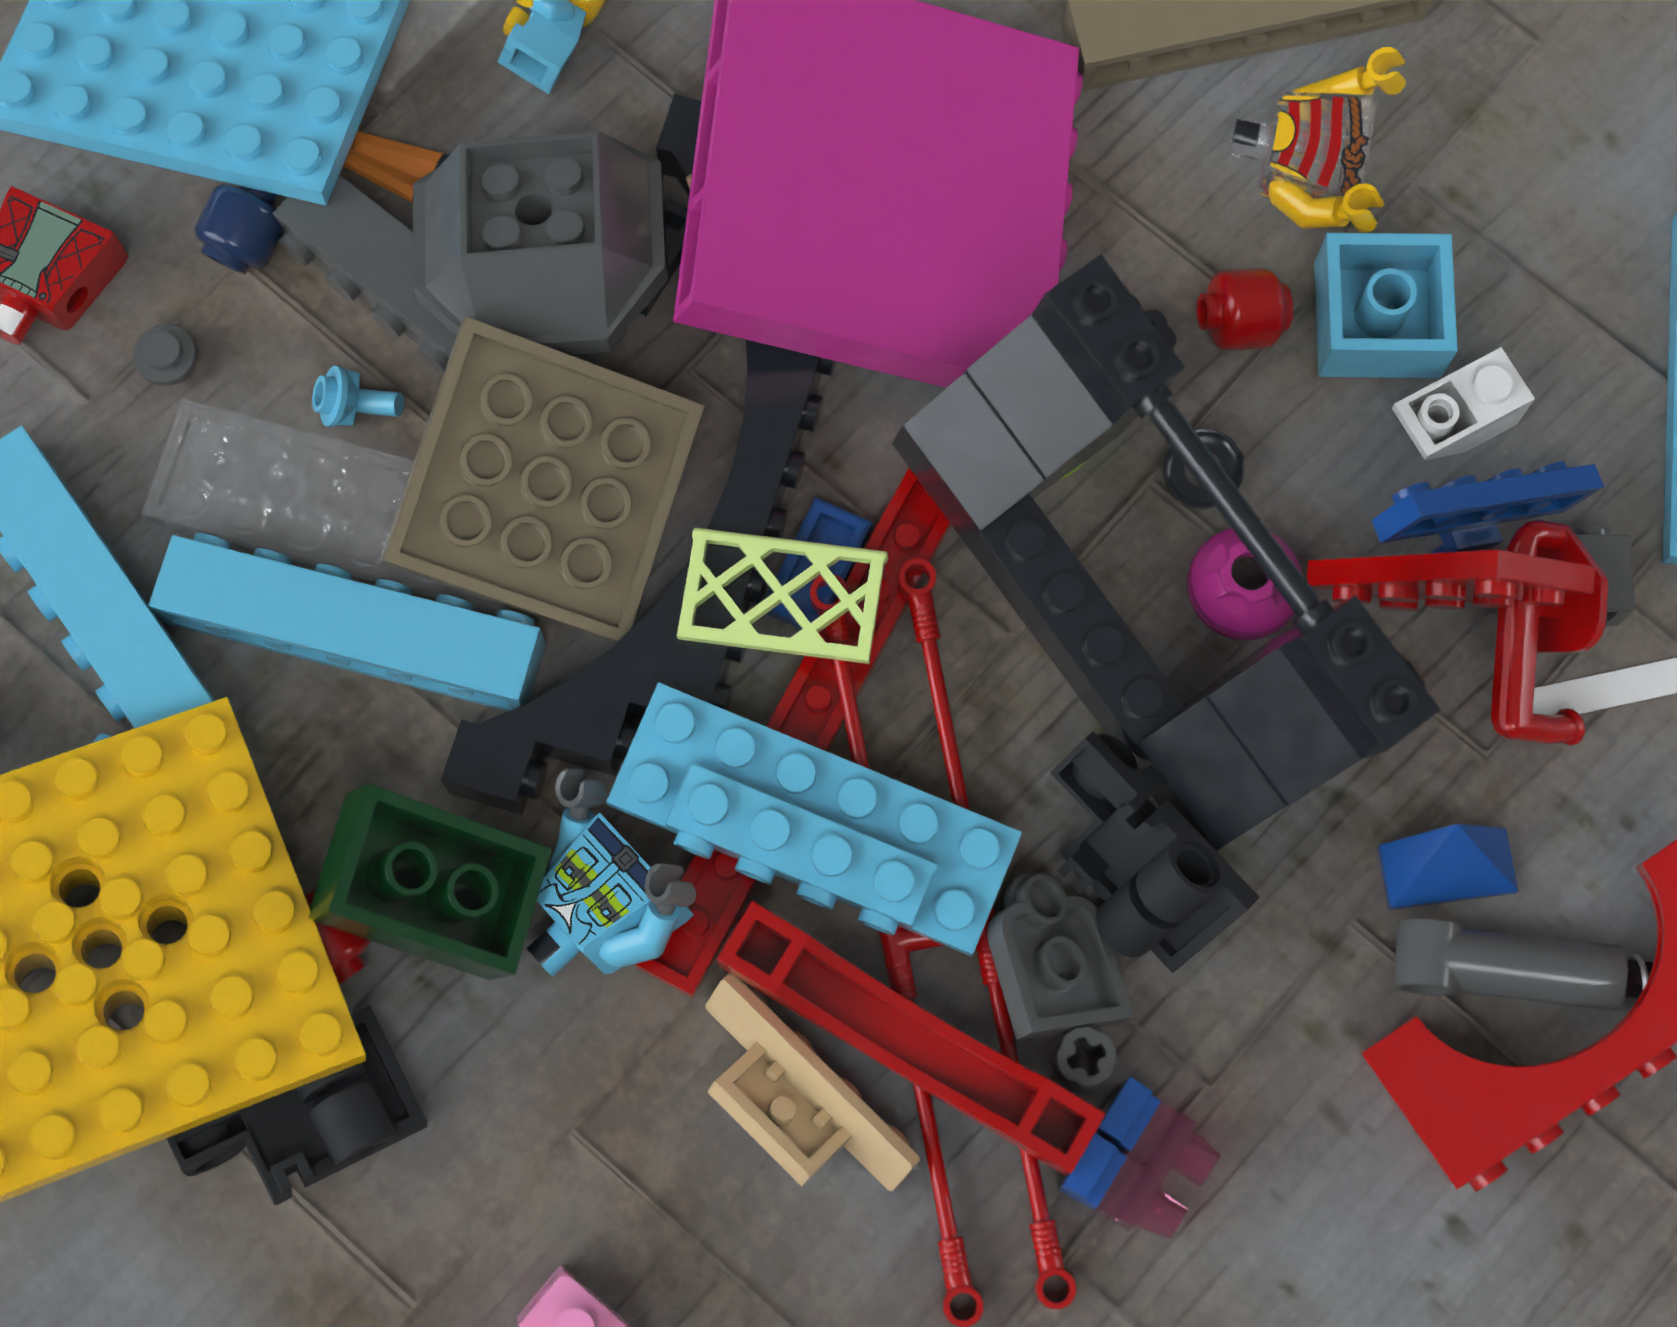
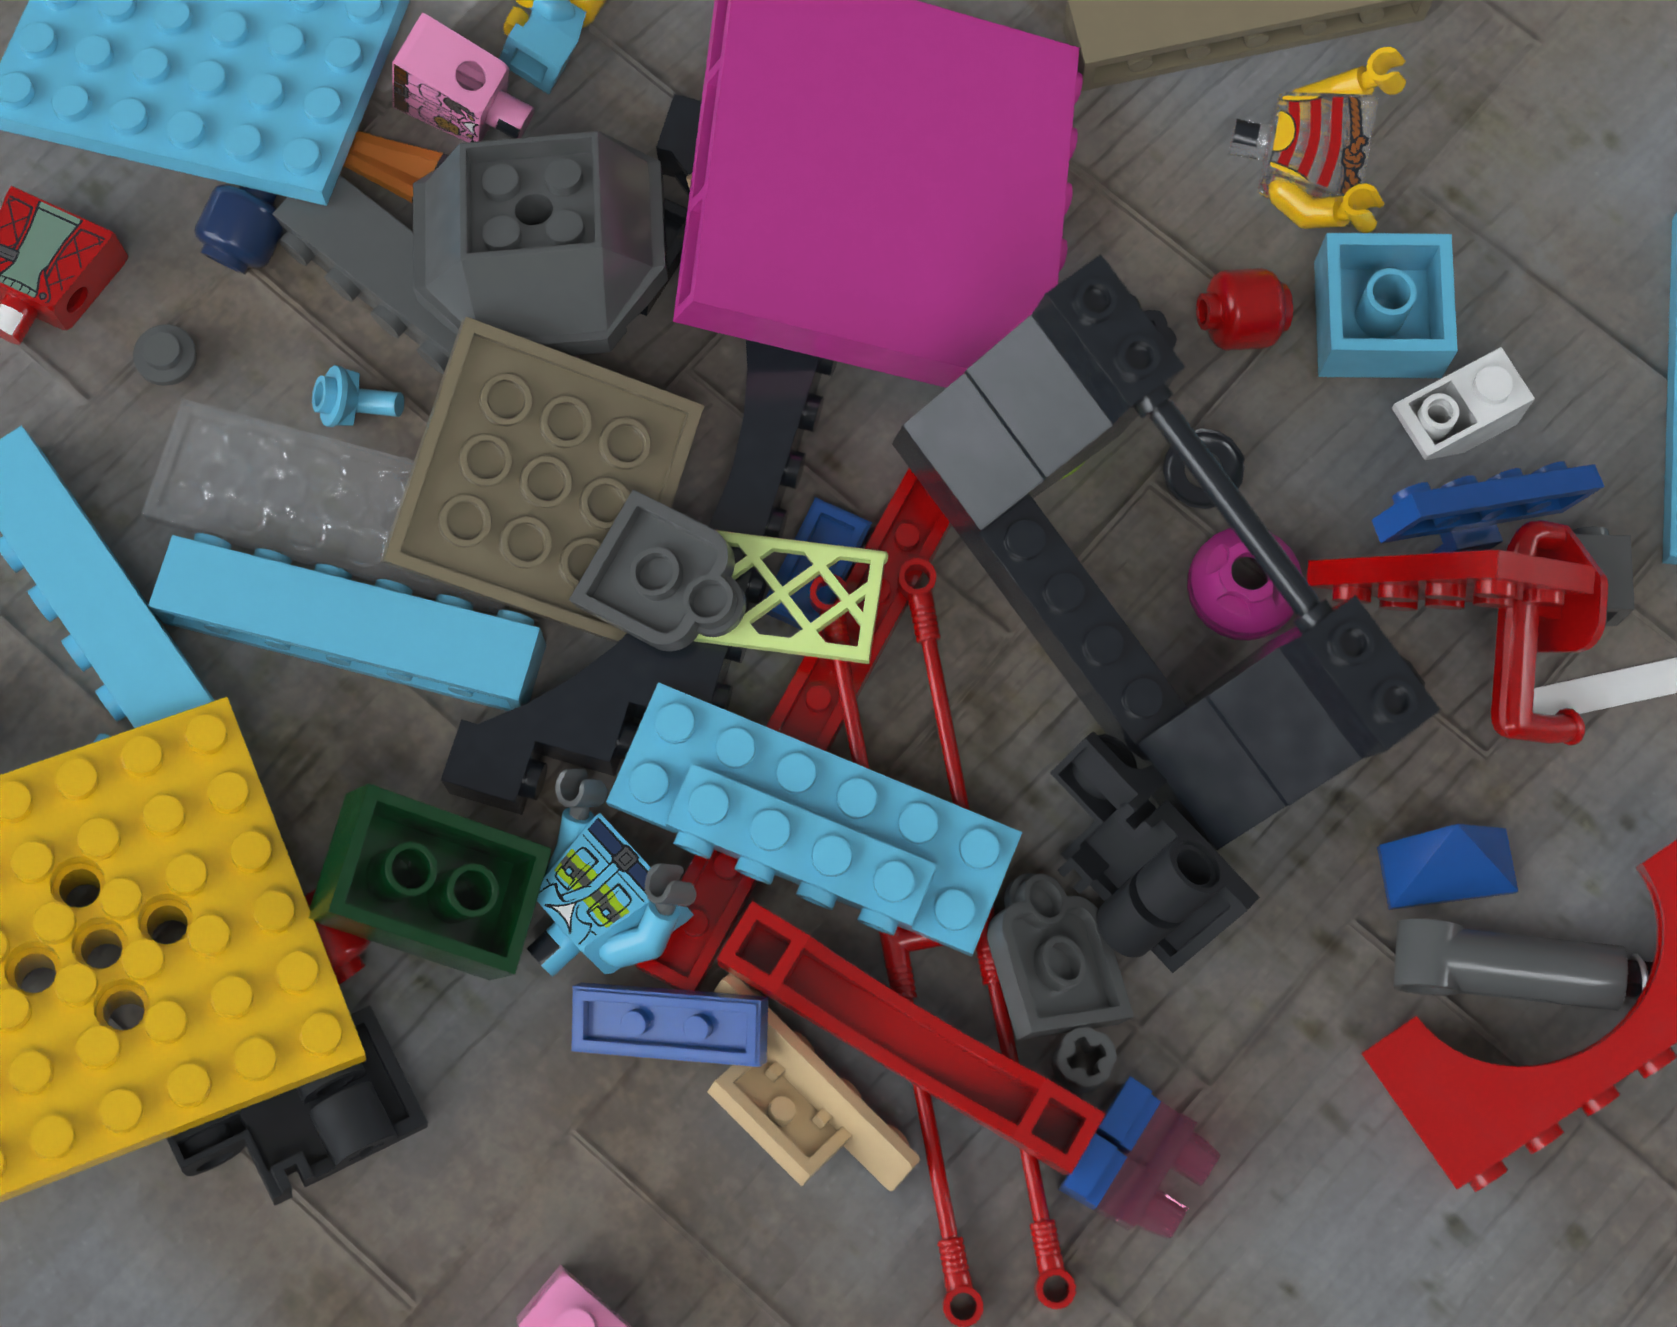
none -> bright pink torso [392,12,535,143]
none -> dark grey plate [569,489,746,651]
none -> tile [572,982,768,1067]

